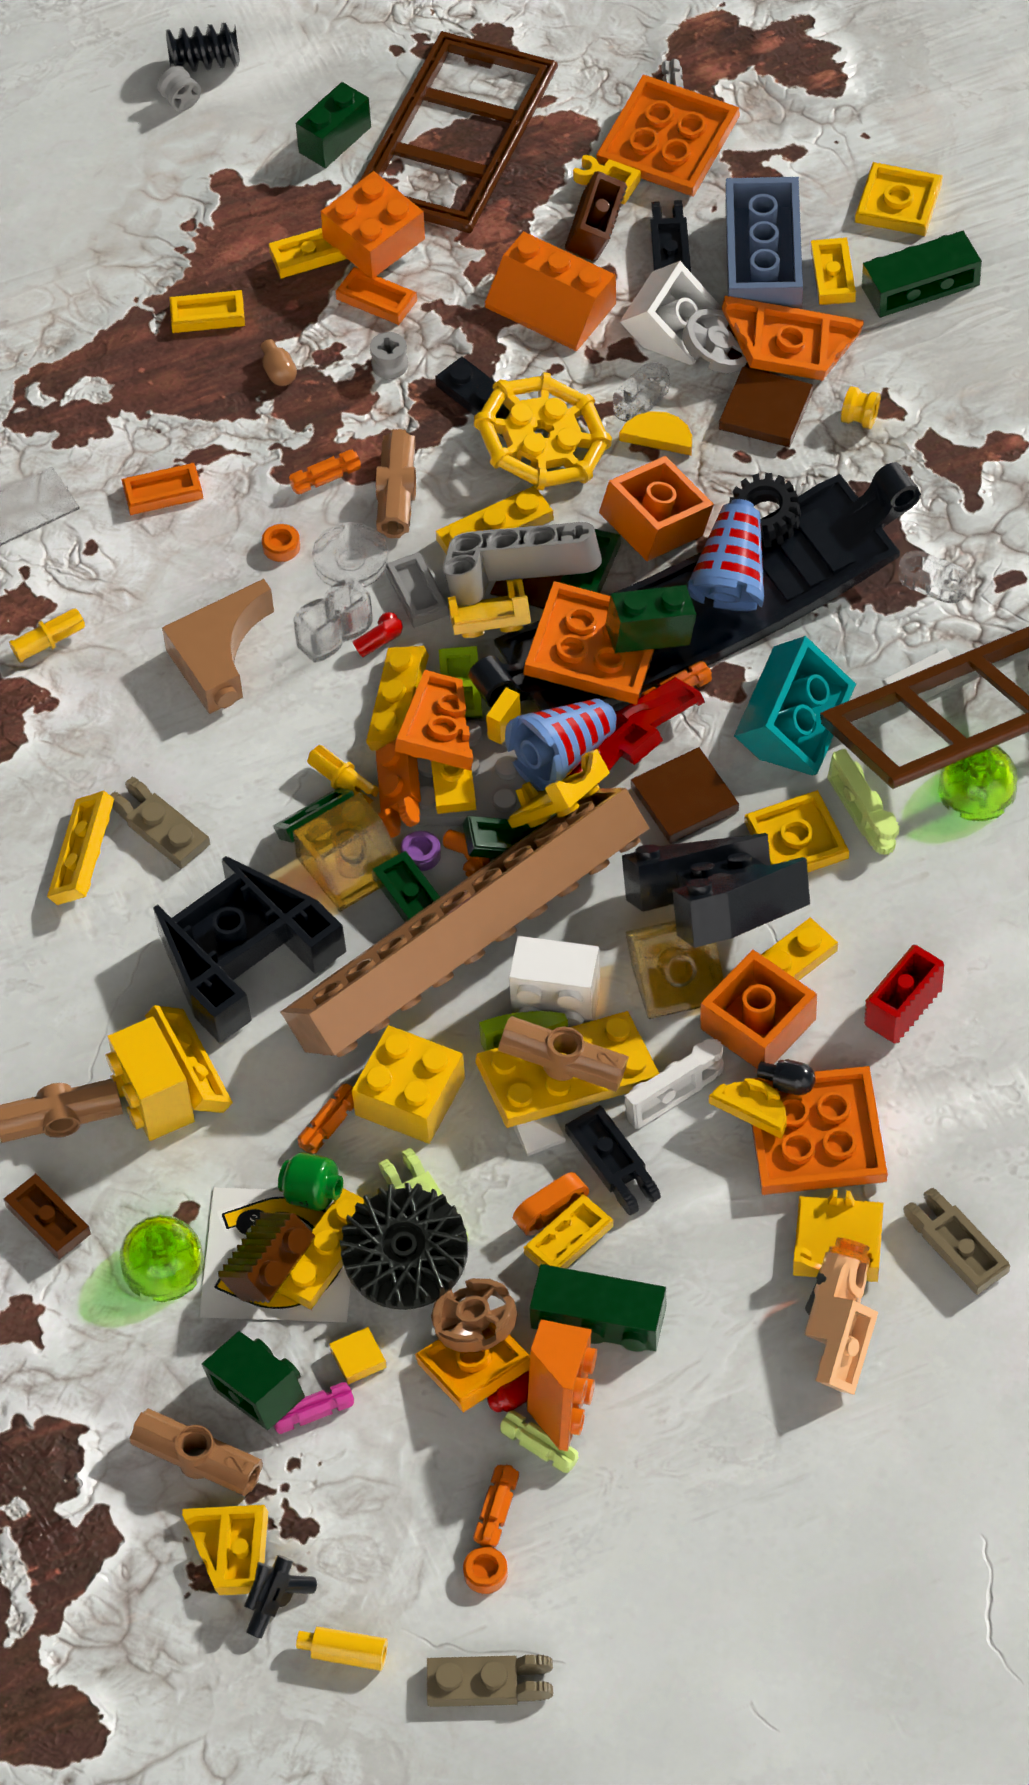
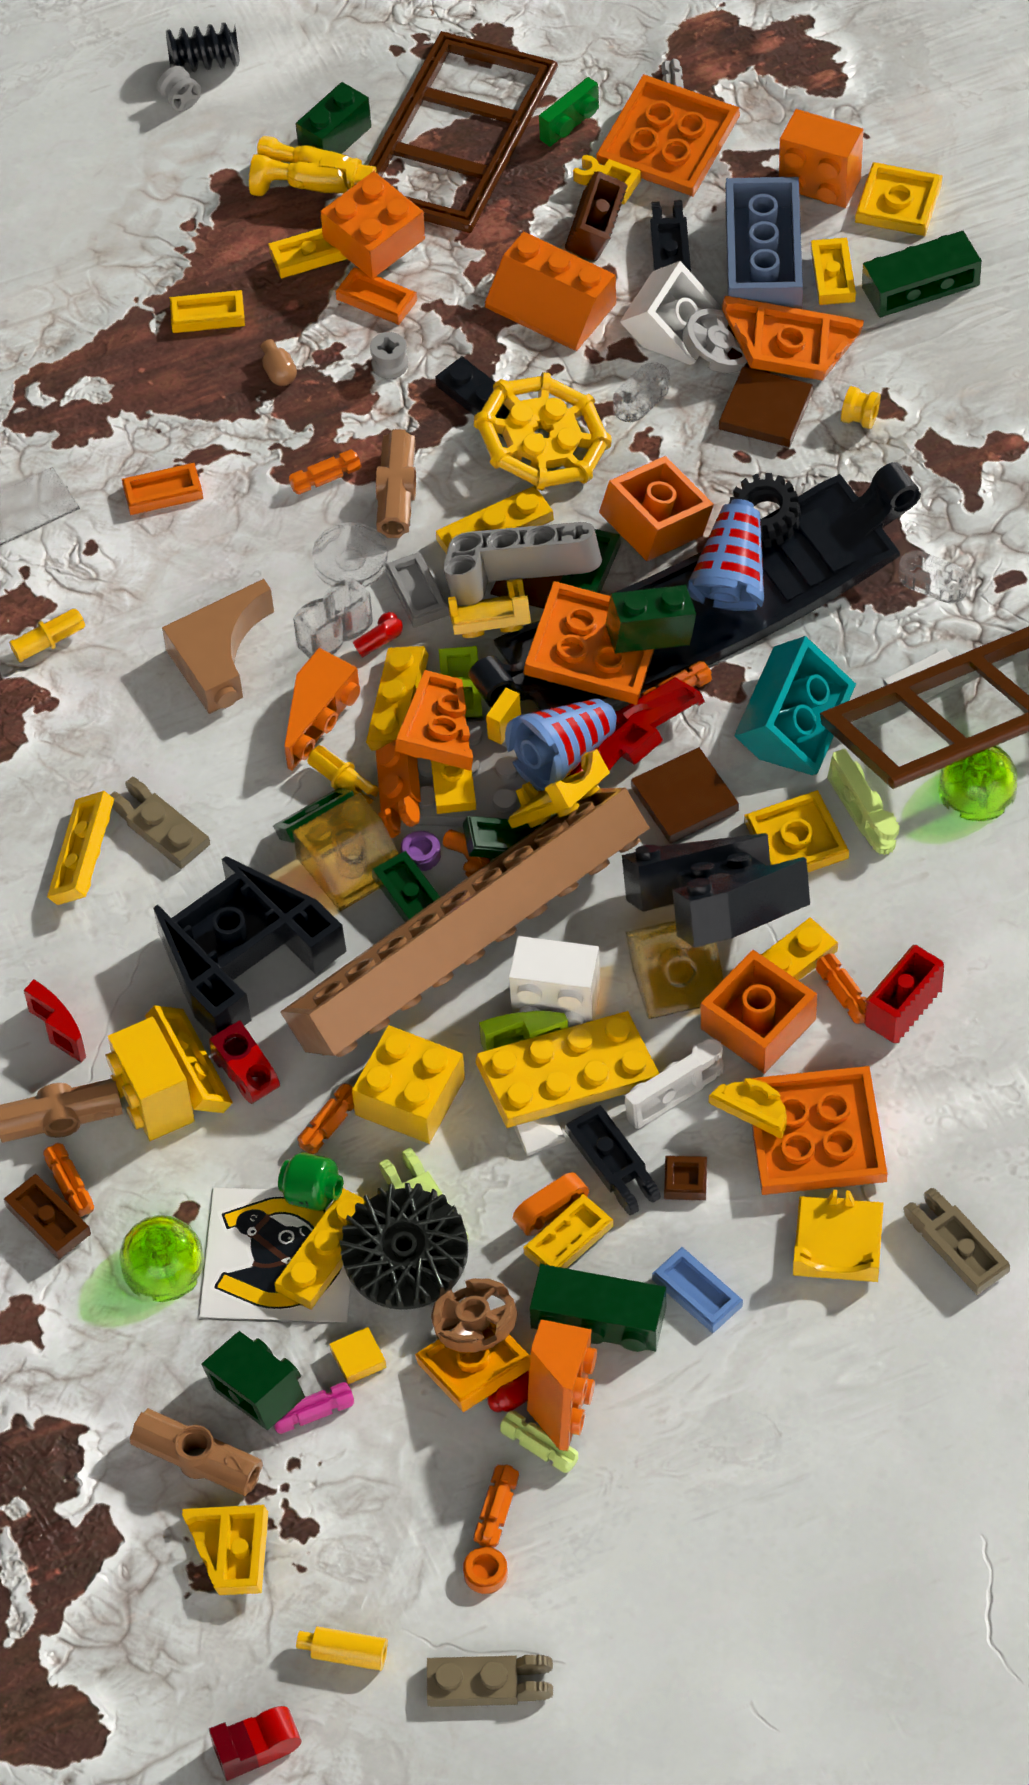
reddish brown brick [218,1212,315,1303] -> none
black piece [244,1555,317,1639] -> none
orange tile [262,524,300,562] -> none
medium nougat piece [498,1016,629,1092] -> none
yellow tile [619,411,693,456] -> none
black cylinder [757,1059,816,1096] -> none
light nougat plate [805,1237,878,1395] -> none
none -> red slope [24,979,86,1063]
none -> orange axle [43,1143,94,1218]
none -> leg [209,1020,280,1104]
none -> leg [209,1706,302,1781]
none -> yellow piece [249,136,376,196]
none -> orange slope [284,648,360,771]
none -> green plate [539,77,599,147]
none -> medium blue tile [652,1247,743,1333]
none -> reddish brown tile [664,1156,707,1200]
none -> orange brick [779,109,863,208]
none -> orange axle [816,953,867,1024]

